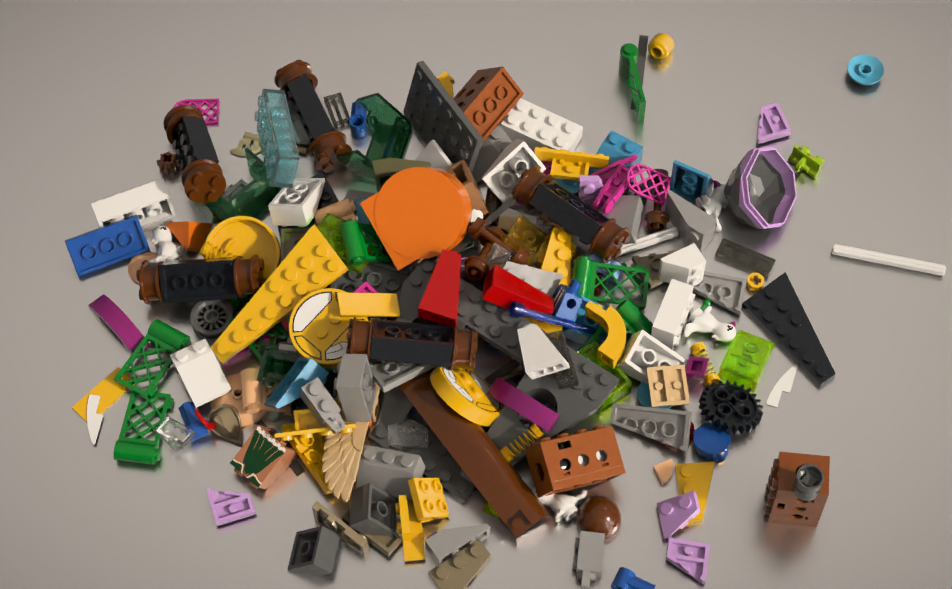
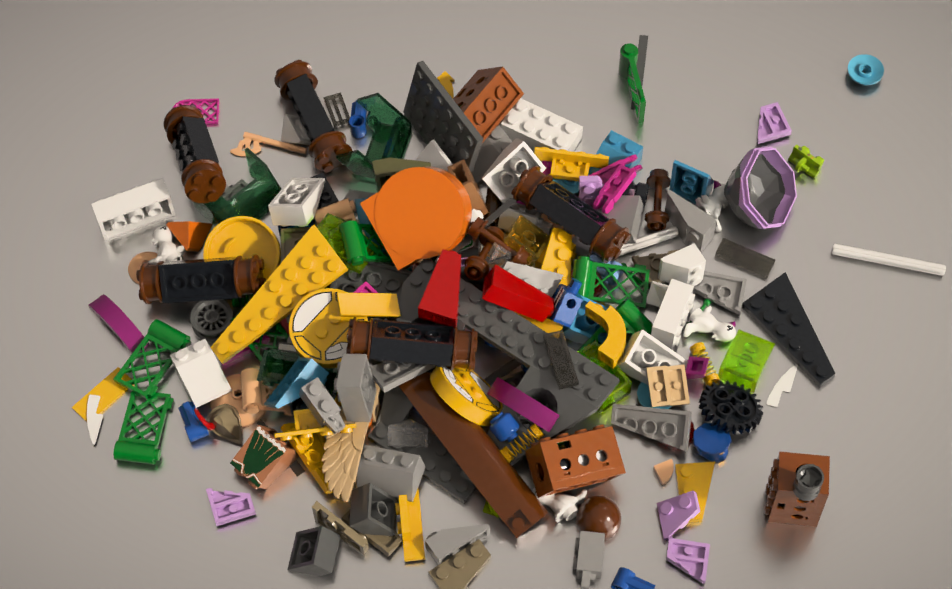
blue tile [64,214,150,277] -> none
clear slope [155,416,197,452] -> none
dark orange gear [157,151,180,175] -> none
yellow piece [199,242,237,259] -> none
clear light blue brick [255,89,299,188] -> none
yellow plate [408,478,449,523] -> none
clear blue piece [509,301,596,335] -> none
white slope [517,324,570,380] -> none
dark pink window [625,164,671,206] -> none
yellow head [648,33,674,60] -> none
yellow bush [746,273,764,292] -> none
none -> blue head [489,412,519,442]
none -> white slope [646,281,669,307]

